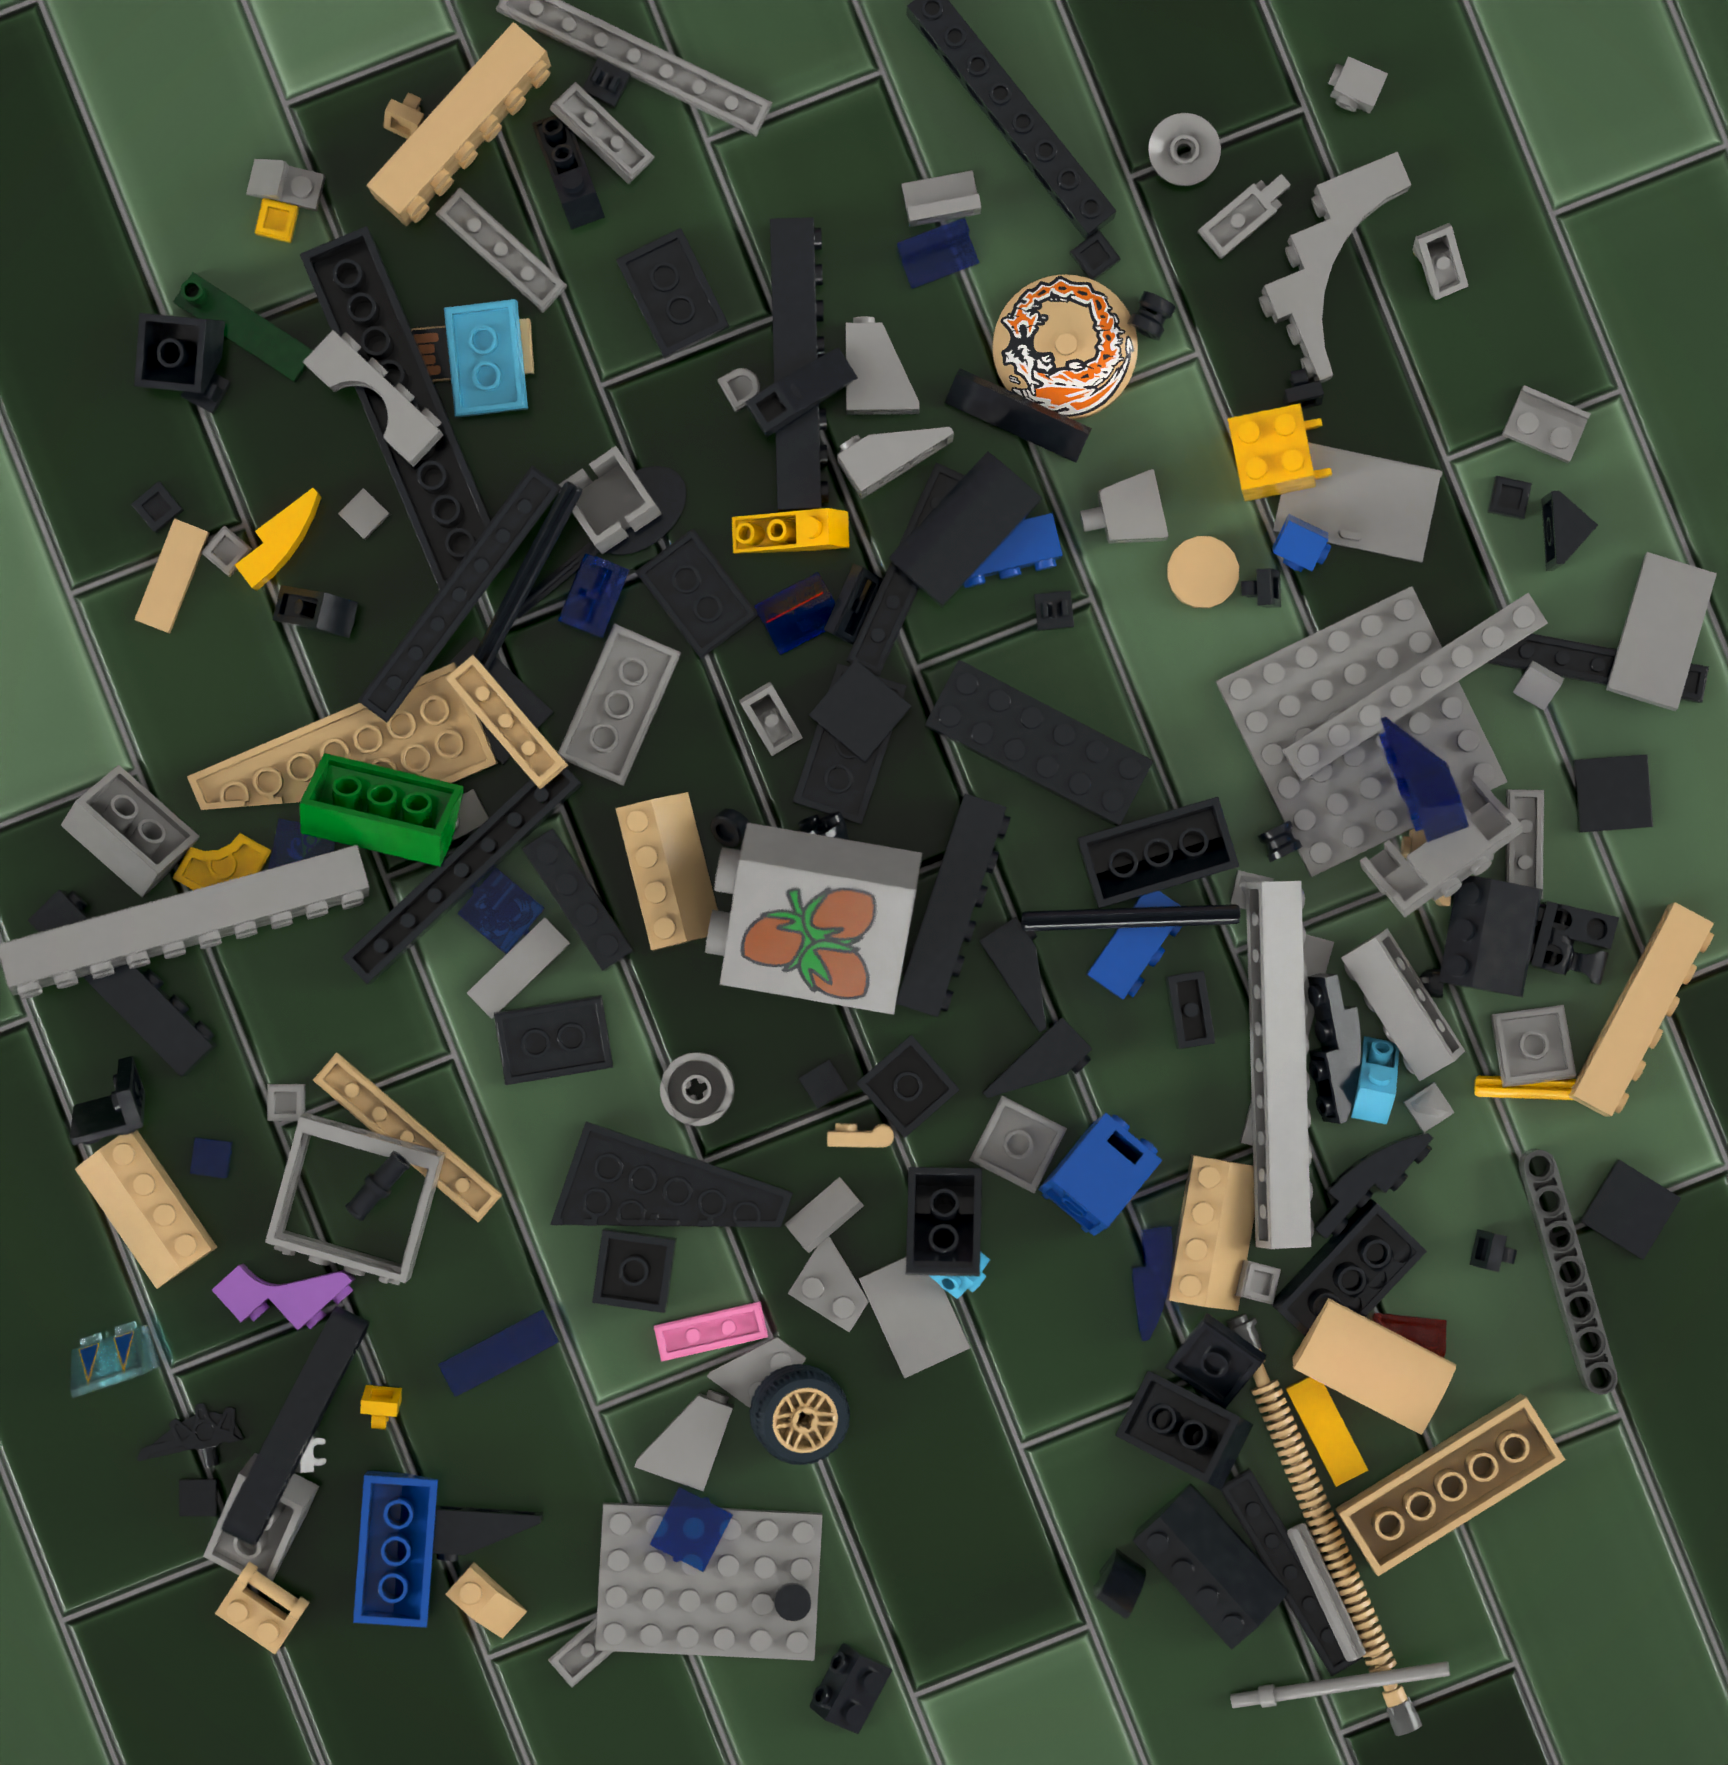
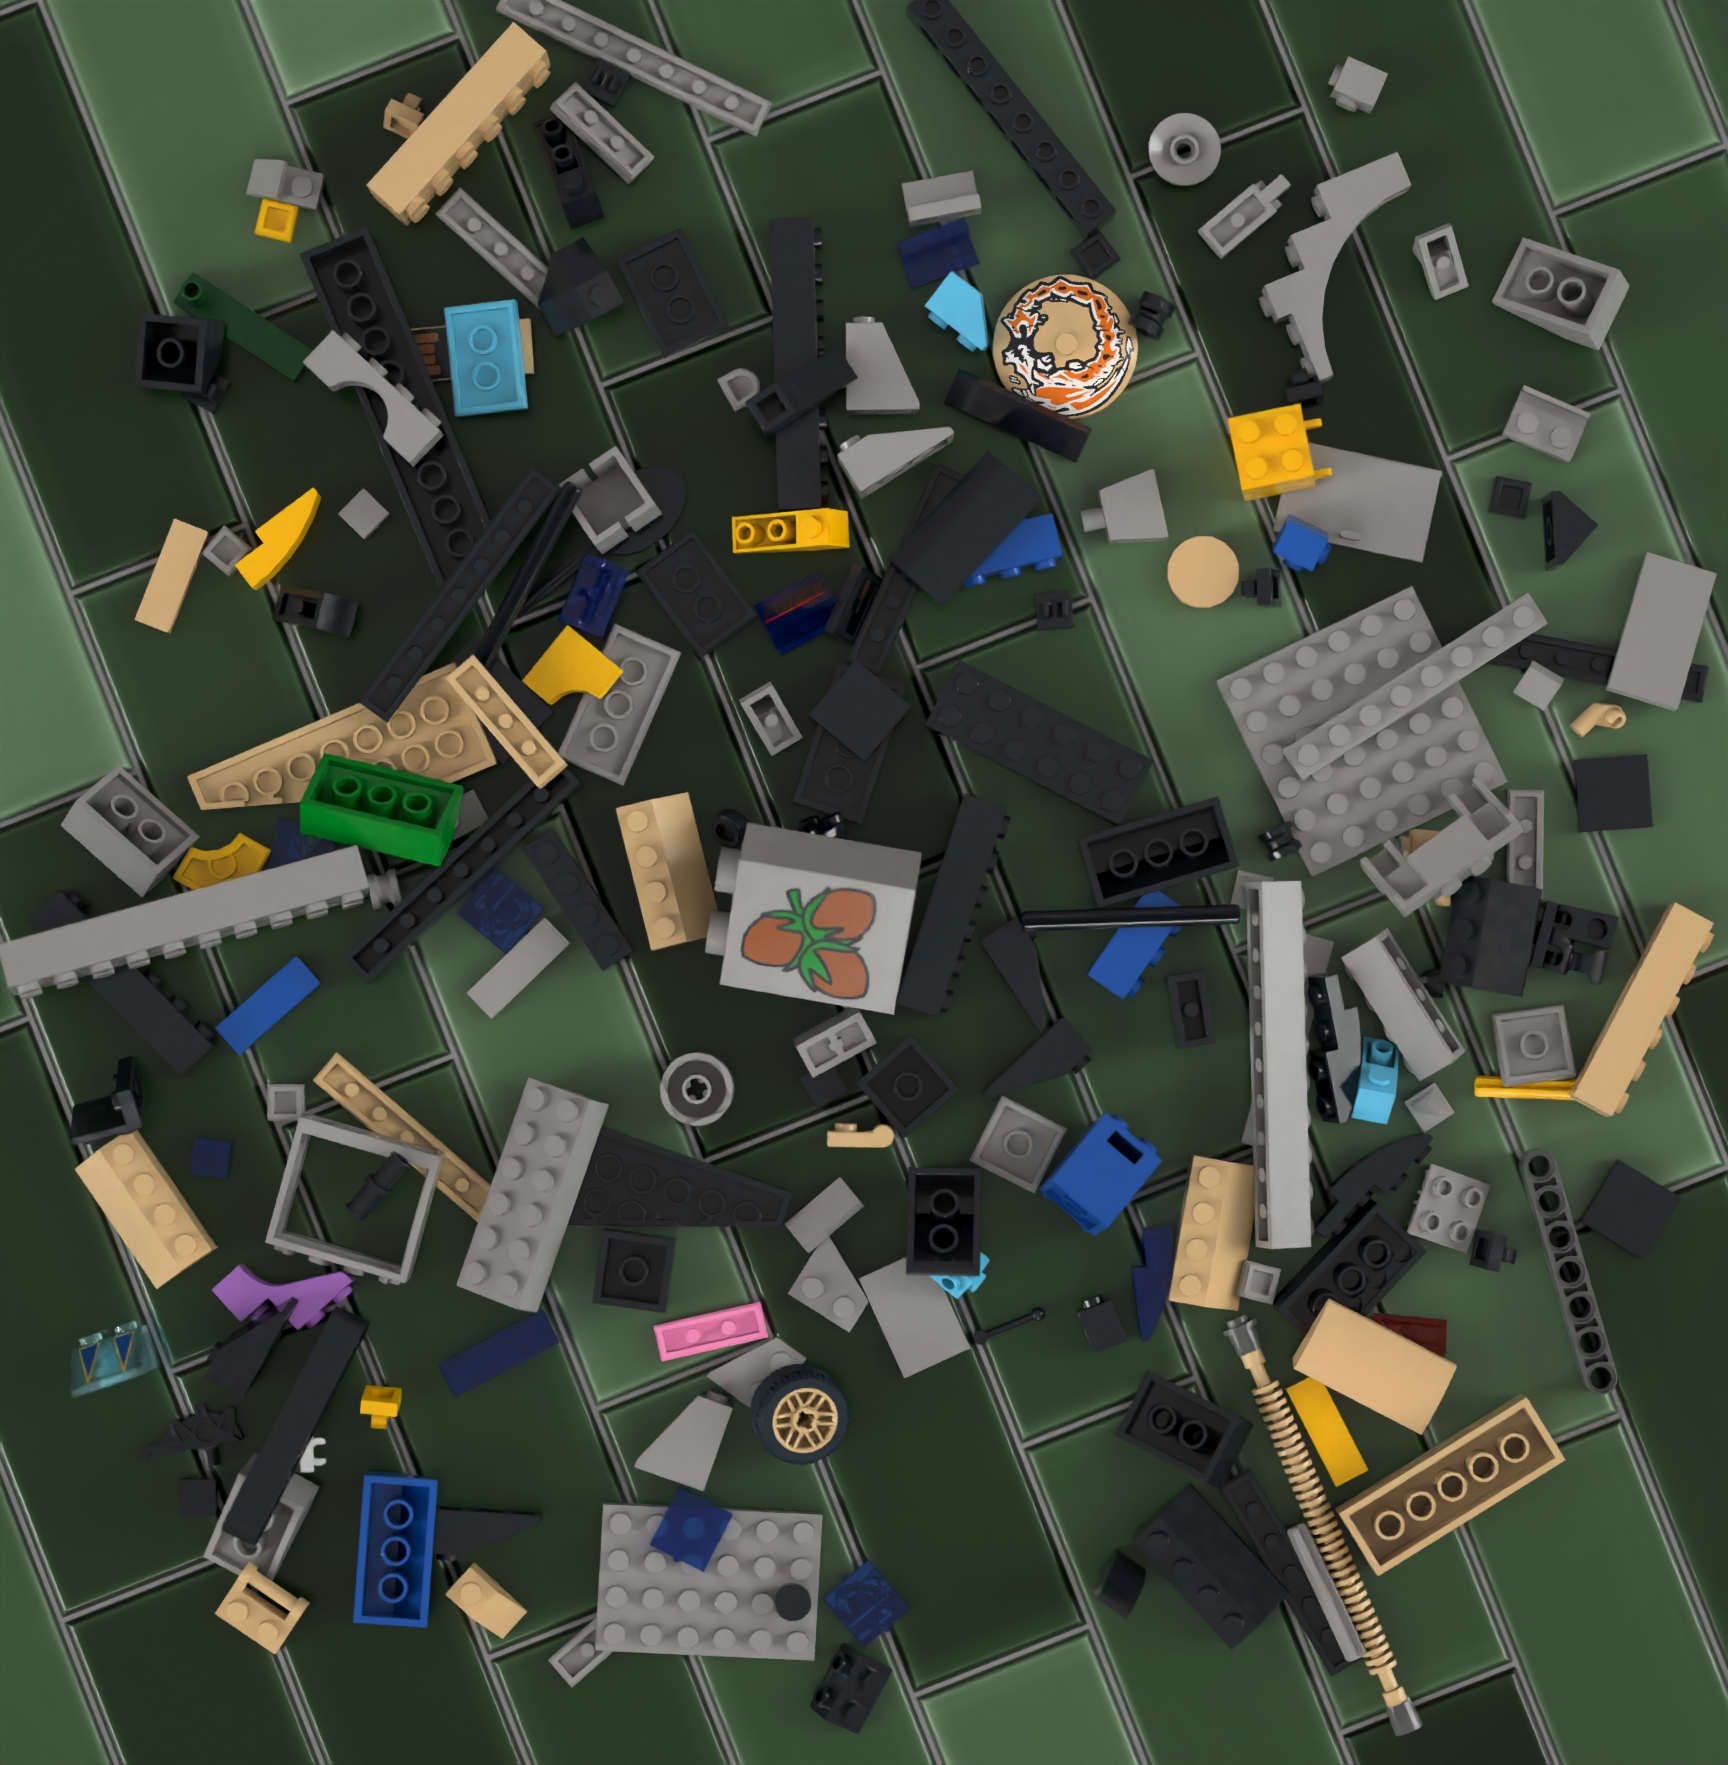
black tile [131,481,184,533] -> none
black tile [494,995,614,1085] -> none
black tile [1166,1313,1267,1409] -> none
light grey bar [1230,1661,1450,1708] -> none
clear blue slope [1378,717,1469,842] -> none
none -> black slope [205,1297,299,1399]
none -> blue tile [215,956,322,1055]
none -> light grey wheel [366,868,402,910]
none -> light grey brick [456,1077,609,1312]
none -> yellow tile [522,625,624,705]
none -> black slope [537,237,624,337]
none -> light grey hinge [792,1007,877,1078]
none -> clear blue piece [823,1559,910,1648]
none -> medium azure slope [925,271,989,352]
none -> black hinge [973,1307,1045,1345]
none -> black brick [1076,1294,1127,1354]
none -> light grey hinge [1406,1164,1491,1254]
none -> light grey slope [1492,238,1630,351]
none -> tan arm [1570,702,1626,738]

